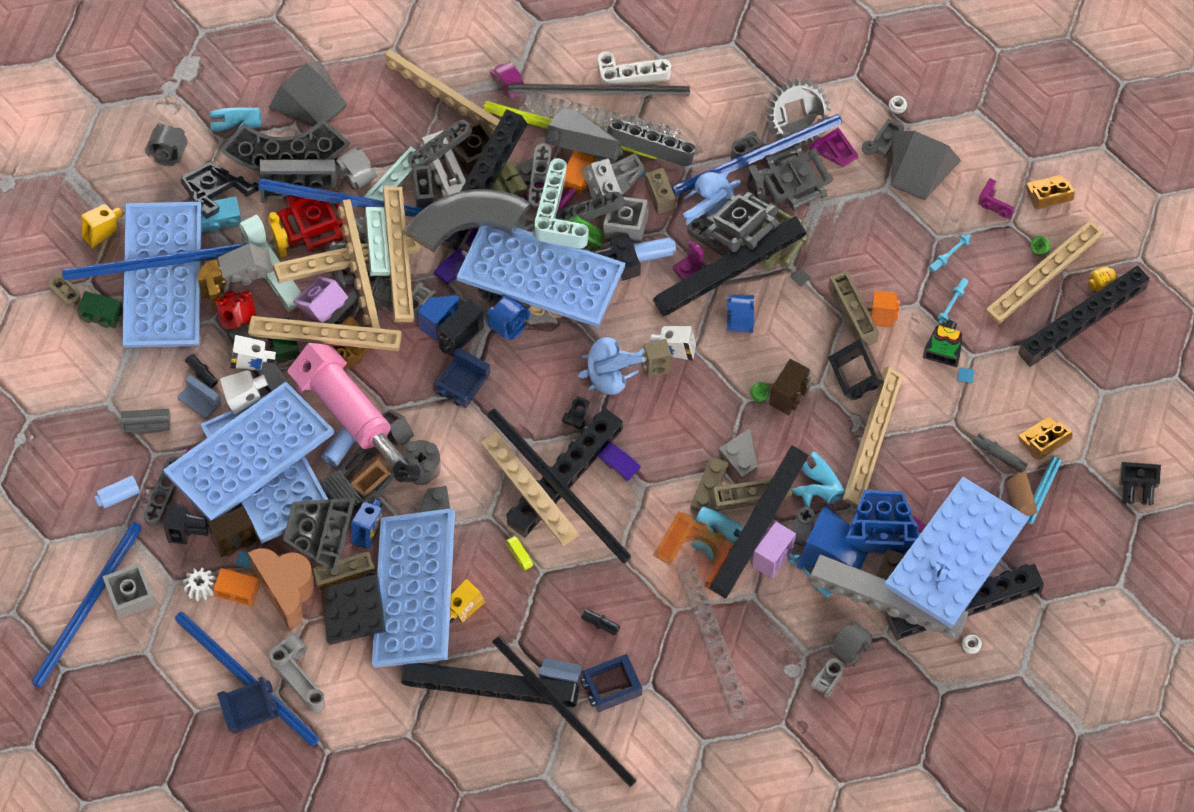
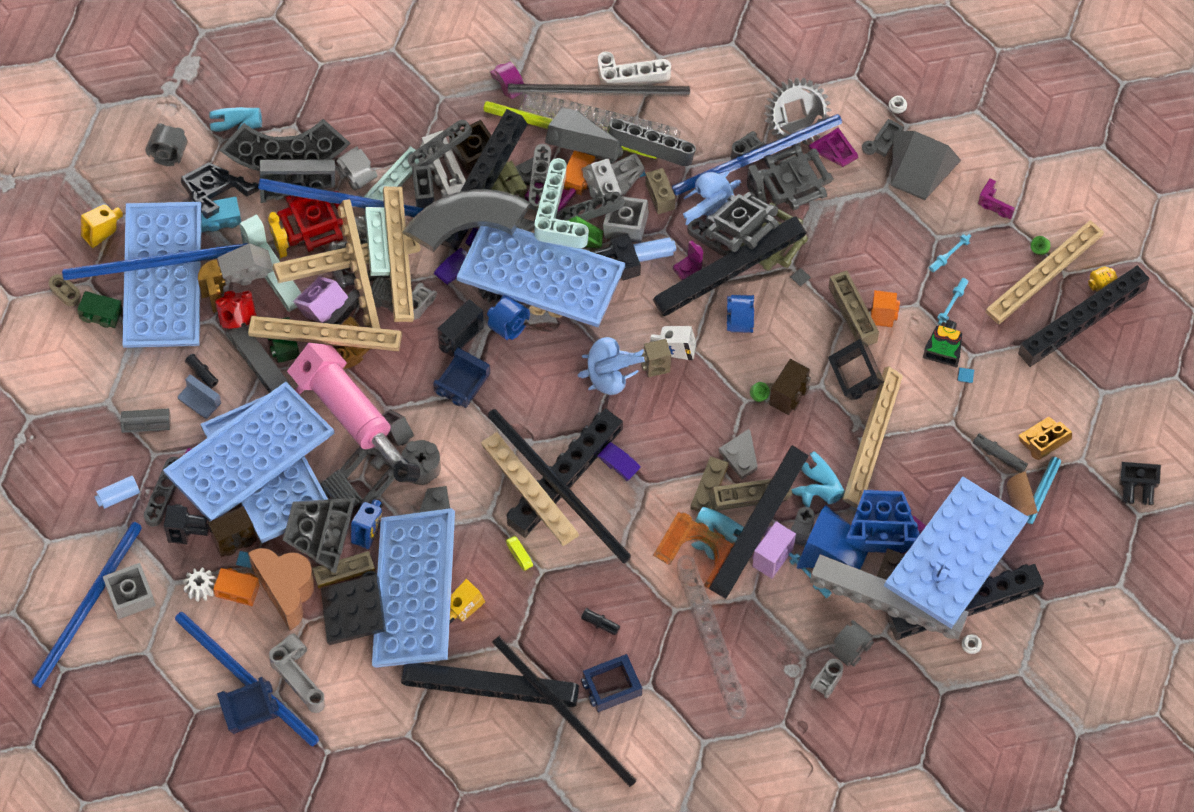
white torso [220,370,268,414] -> none
white torso [230,335,276,370] -> none
dark grey wedge [269,61,347,126] -> none
light blue brick [321,426,355,467] -> none
medium nougat brick [350,452,392,497] -> none
tan plate [385,49,500,134] -> none
blue slope [418,295,460,341] -> none
sand blue panel [538,658,582,685] -> none
black plate [561,396,590,430] -> none
pearl gold brick [1026,175,1075,209] -> none

